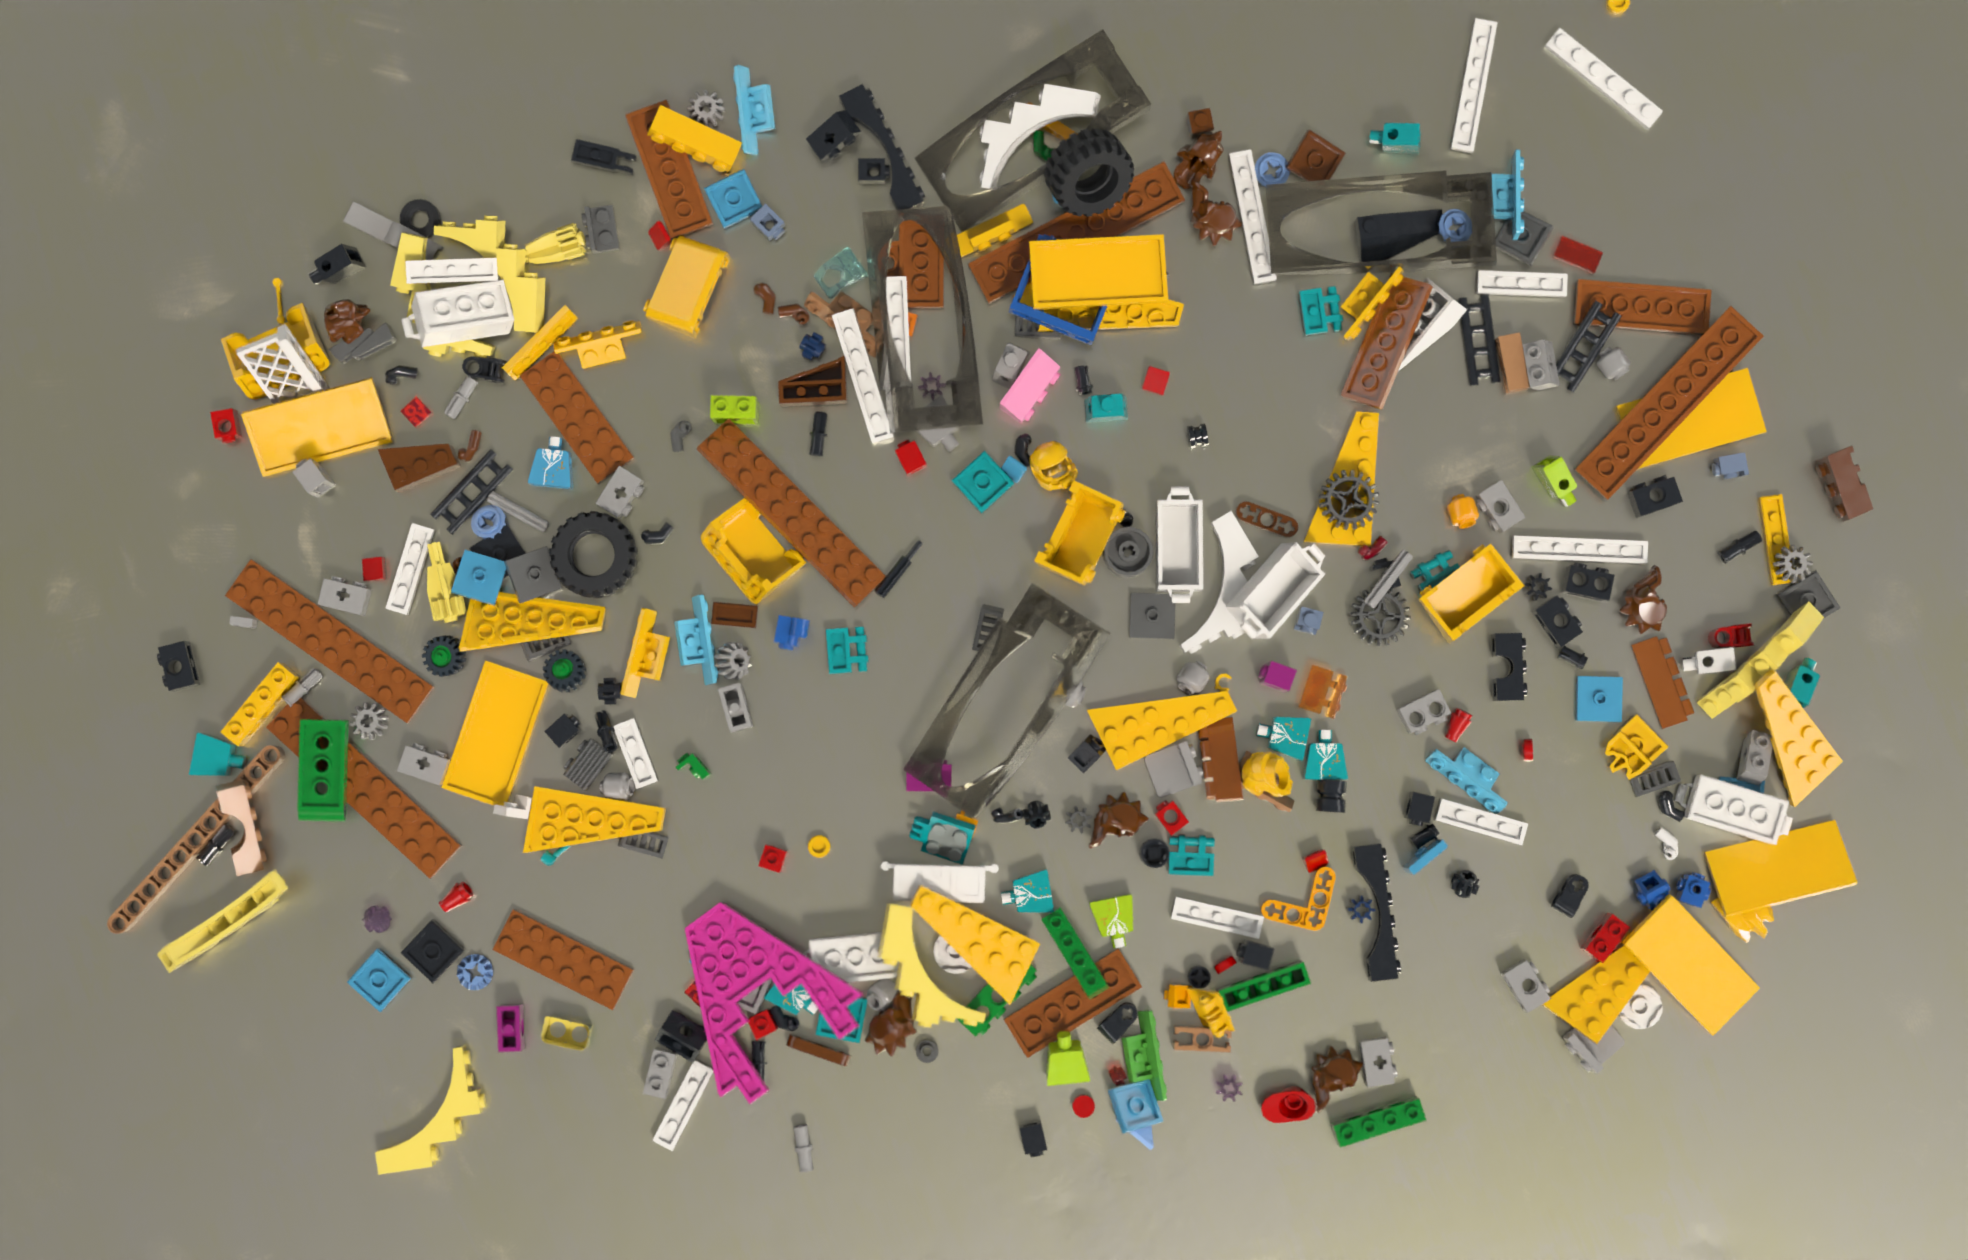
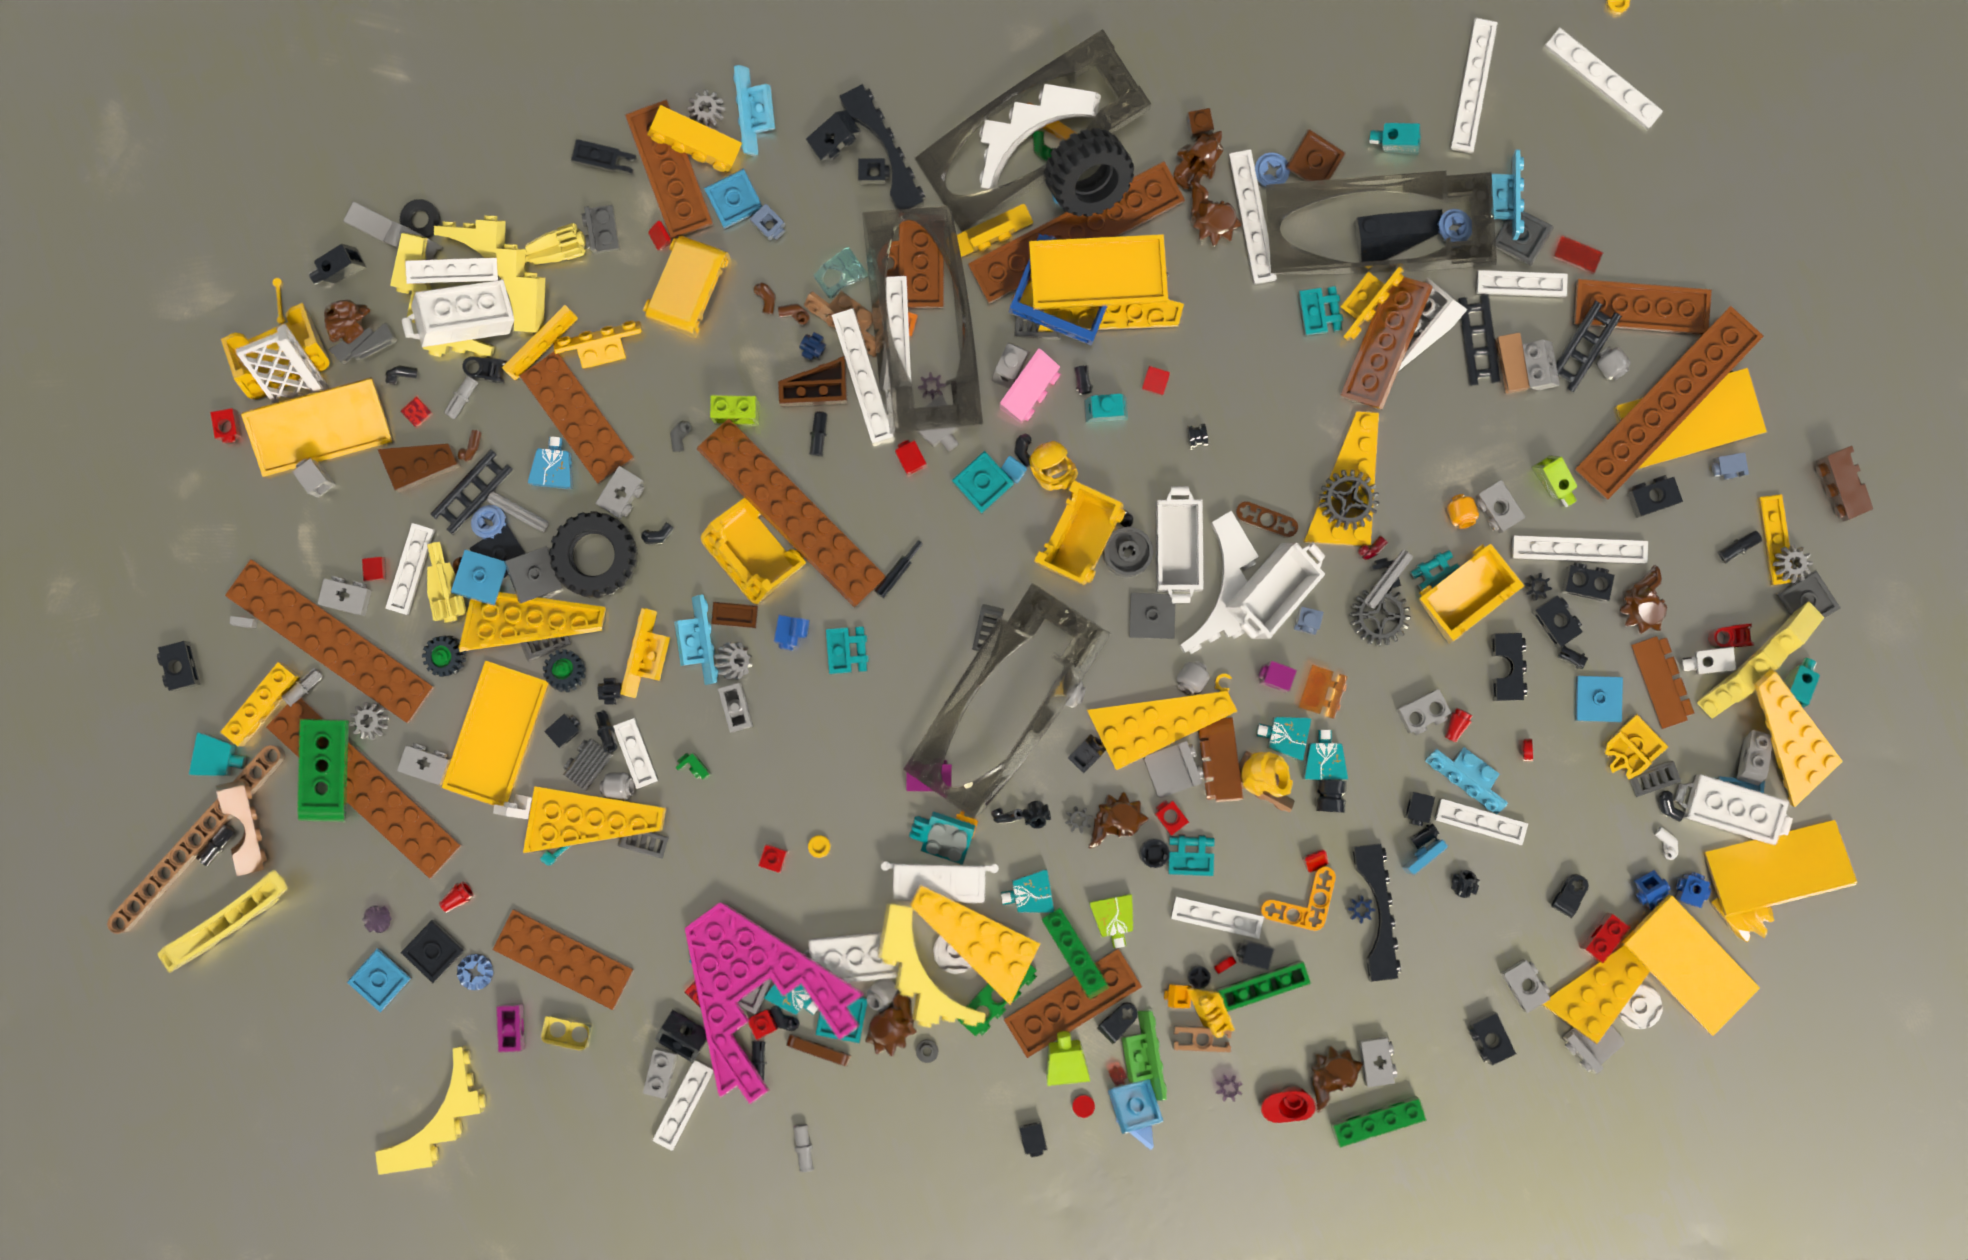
none -> black brick [1469,1011,1516,1065]

